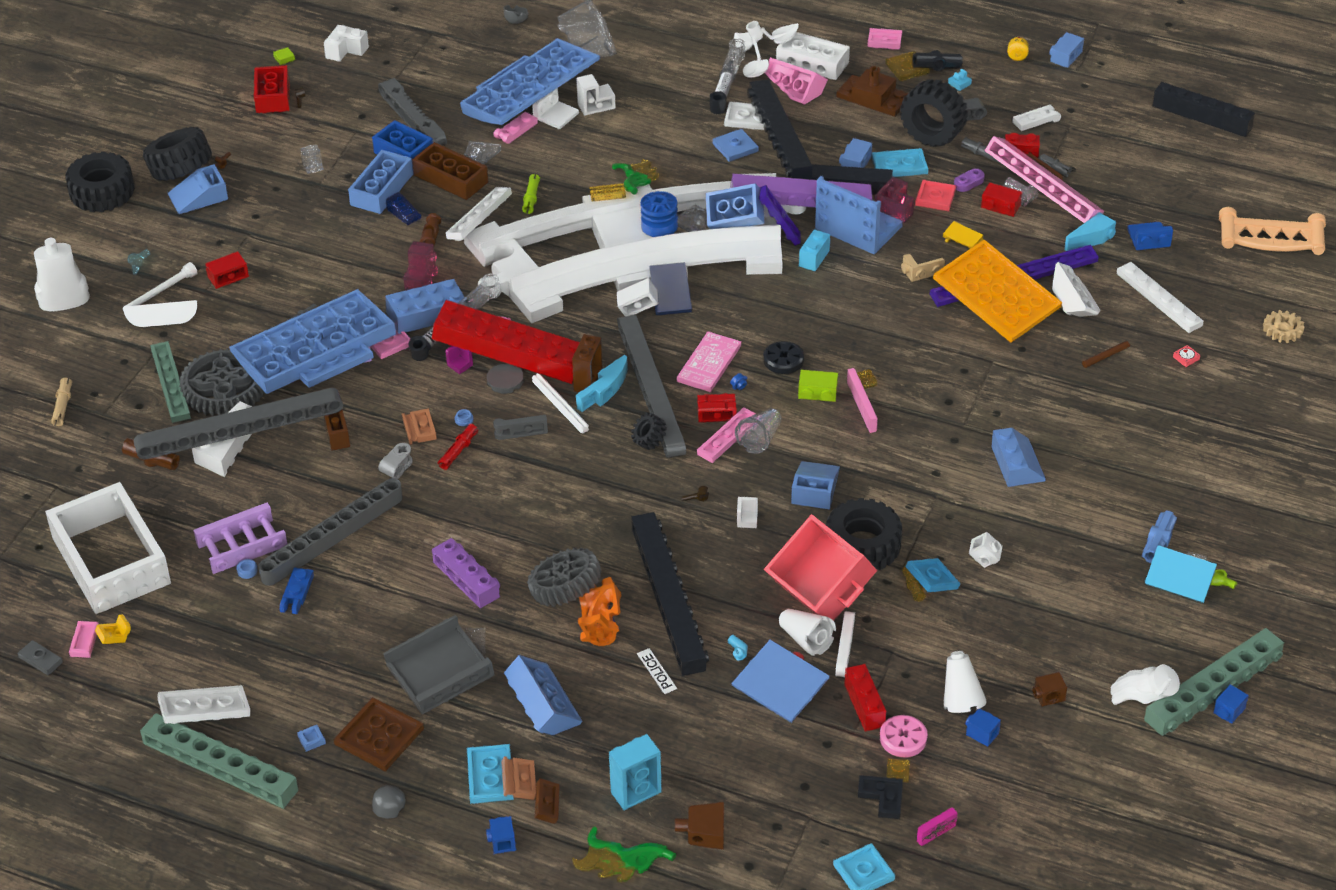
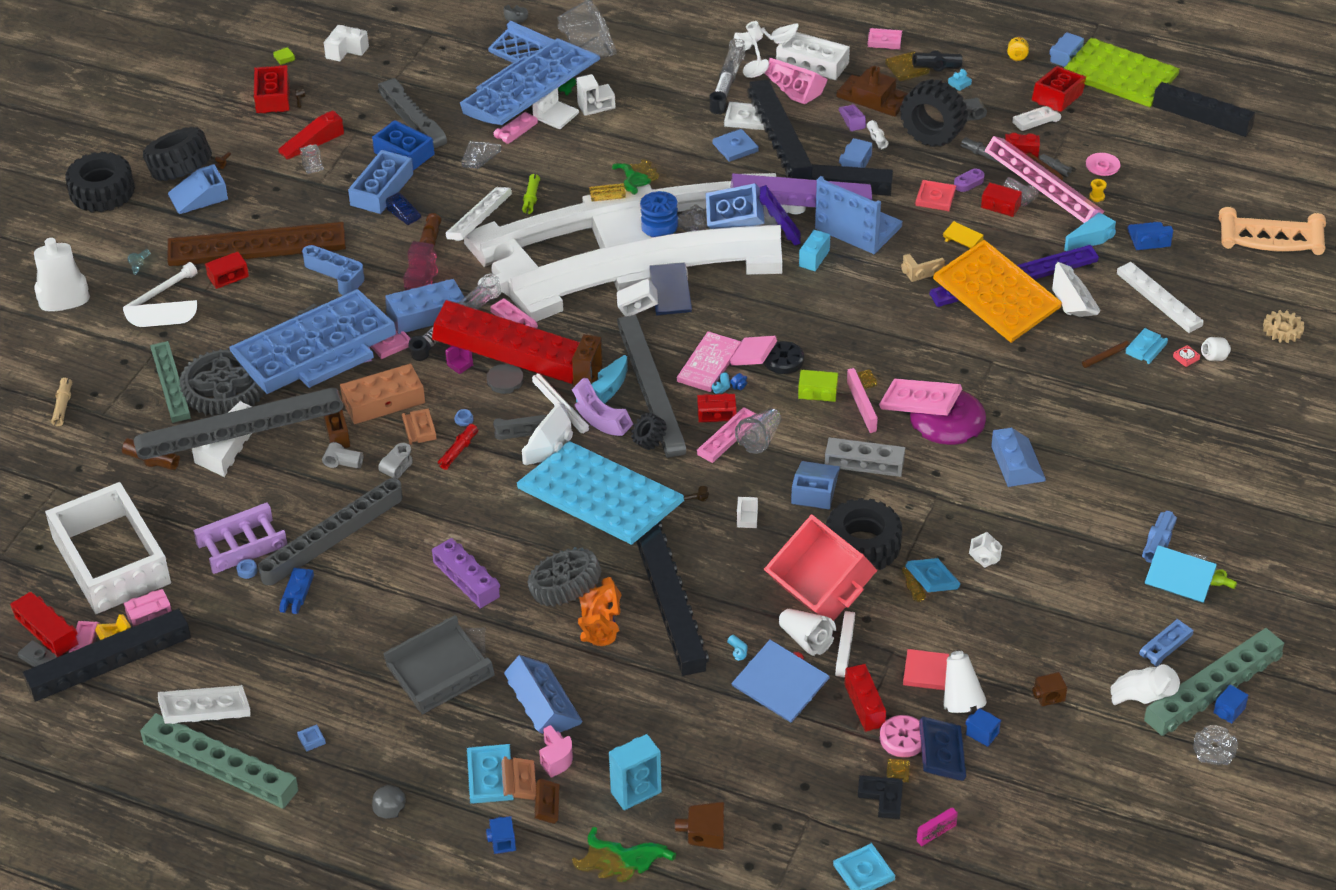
reddish brown plate [334,697,424,772] -> none
reddish brown brick [412,142,488,200] -> none
white sticker [637,648,677,694] -> none
medium azure tile [872,148,928,177] -> none
clear pink brick [875,177,914,223] -> none
none -> red brick [10,592,78,657]
none -> black brick [23,608,191,702]
none -> bright pink brick [124,589,172,627]
none -> reddish brown plate [168,222,346,266]
none -> red wedge [278,110,344,160]
none -> medium blue beam [302,245,364,295]
none -> light grey piece [322,442,364,468]
none -> nougat brick [340,363,425,424]
none -> medium blue fence [488,21,554,63]
none -> bright pink plate [490,298,538,329]
none -> medium azure plate [517,441,684,545]
none -> white wedge [522,403,573,465]
none -> bright pink brick [539,725,573,778]
none -> green tile [558,78,576,96]
none -> lavender arch [572,378,633,436]
none -> medium azure arm [712,373,730,394]
none -> bright pink tile [729,336,777,366]
none -> light grey brick [825,437,905,477]
none -> medium lavender slope [839,104,866,131]
none -> white pin [867,120,888,149]
none -> bright pink tile [879,379,962,416]
none -> coral tile [903,649,949,690]
none -> magenta brick [910,390,986,445]
none -> dark blue tile [919,716,966,781]
none -> red brick [1032,66,1086,112]
none -> lime plate [1064,38,1180,107]
none -> bright pink dish [1086,153,1120,176]
none -> yellow bush [1089,179,1107,202]
none -> medium azure plate [1126,328,1168,364]
none -> medium blue plate [1139,619,1194,667]
none -> clear plate [1193,725,1238,765]
none -> white head [1201,337,1231,361]

